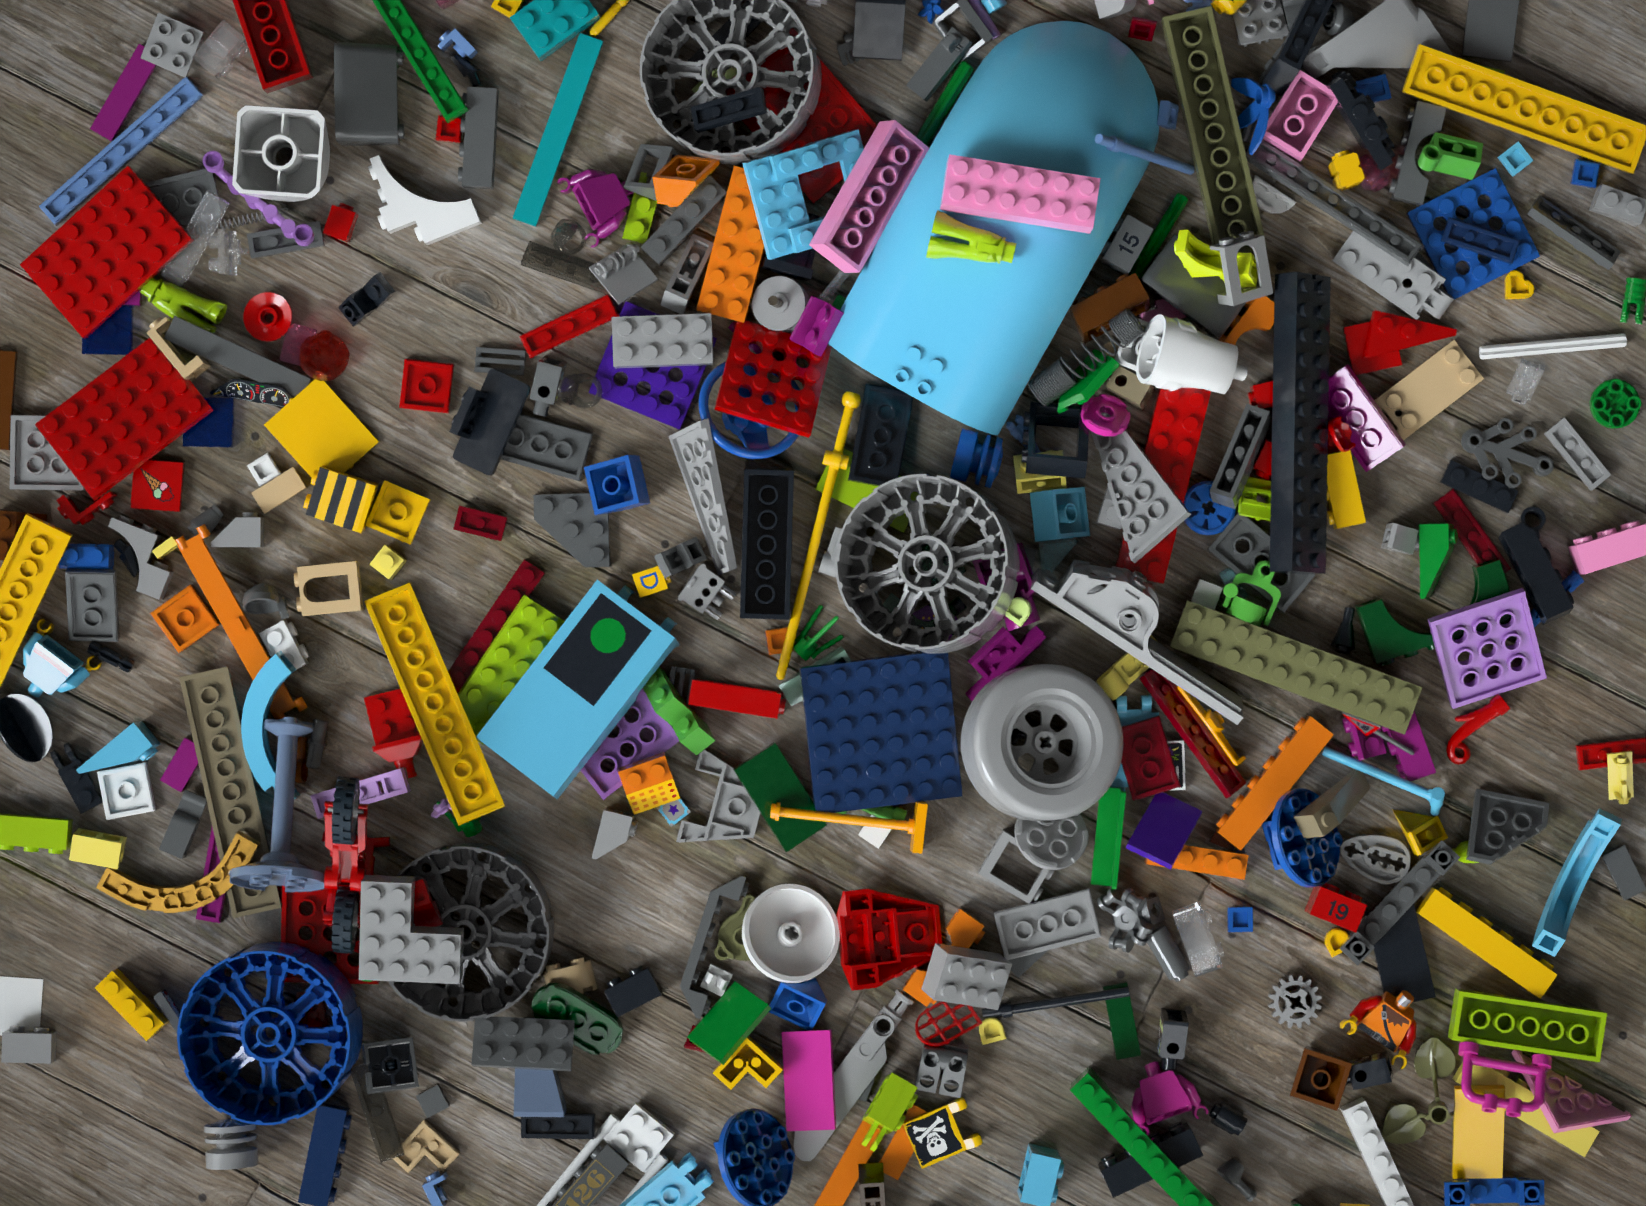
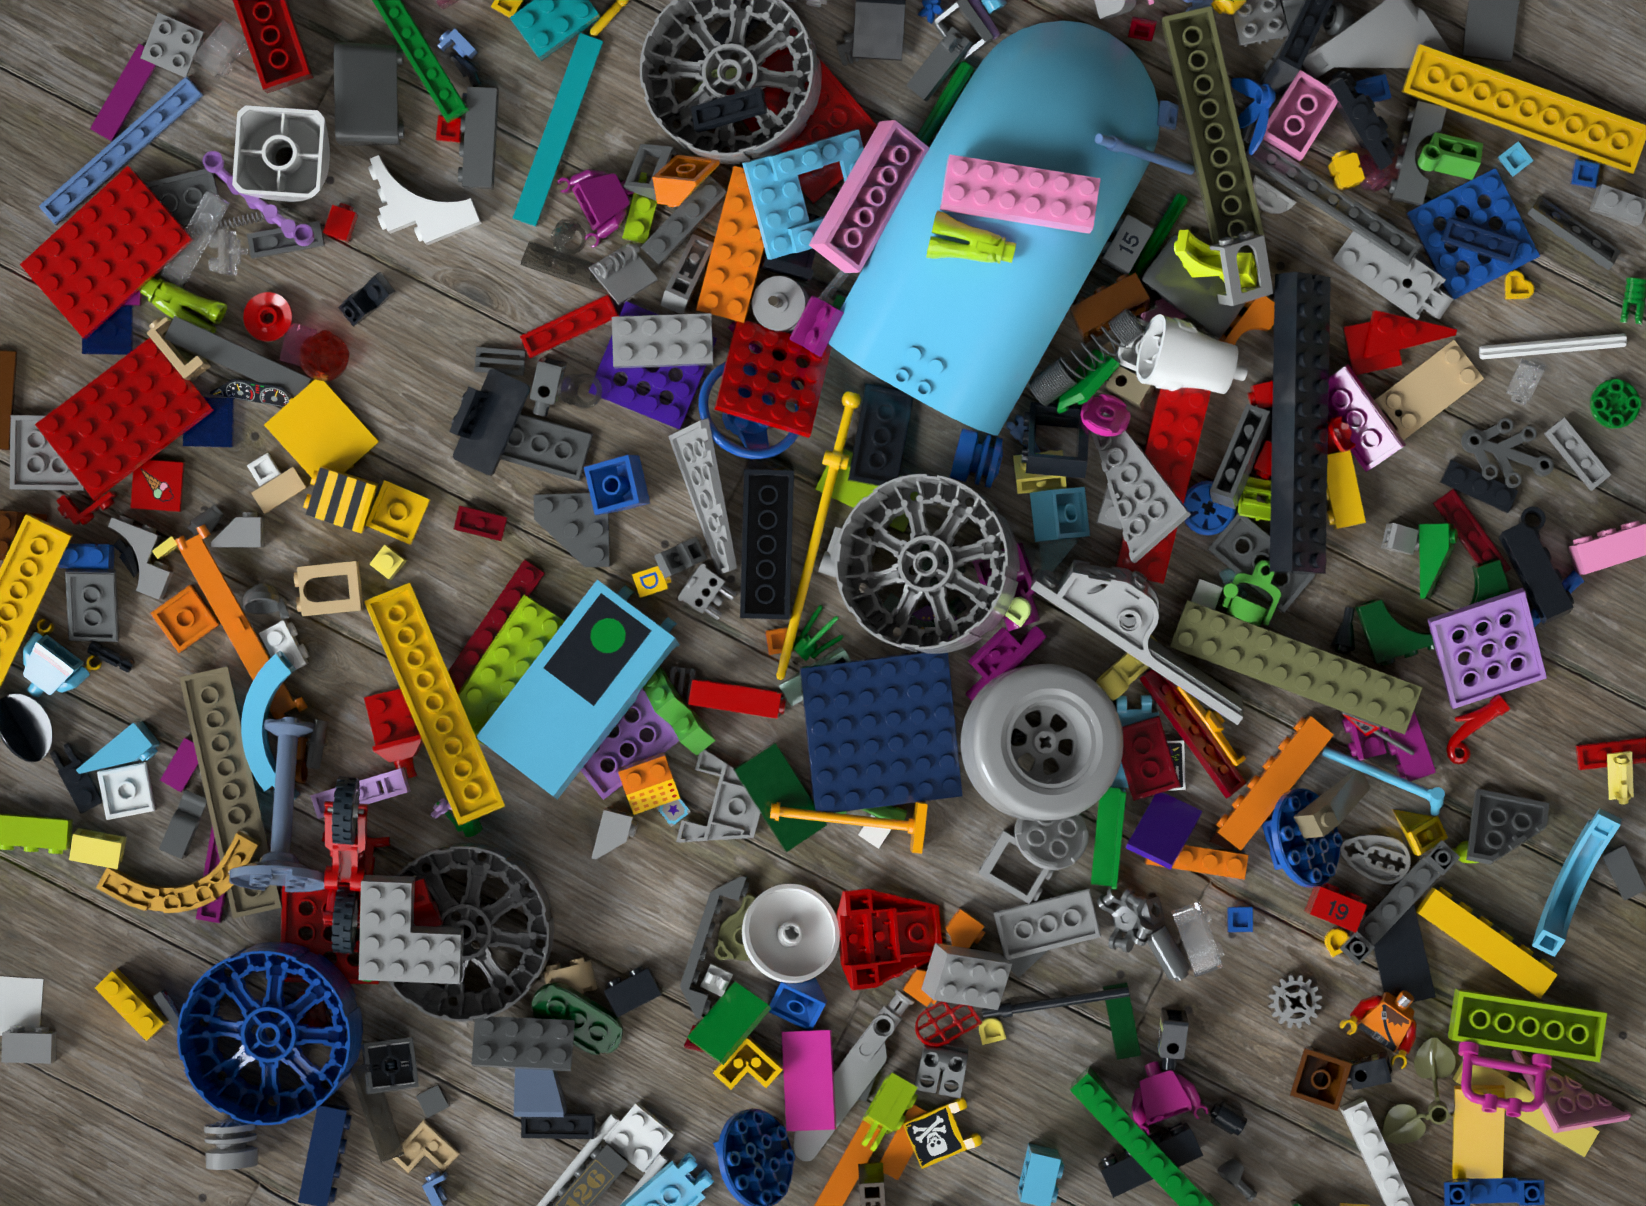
red tile [399,359,454,414] -> none

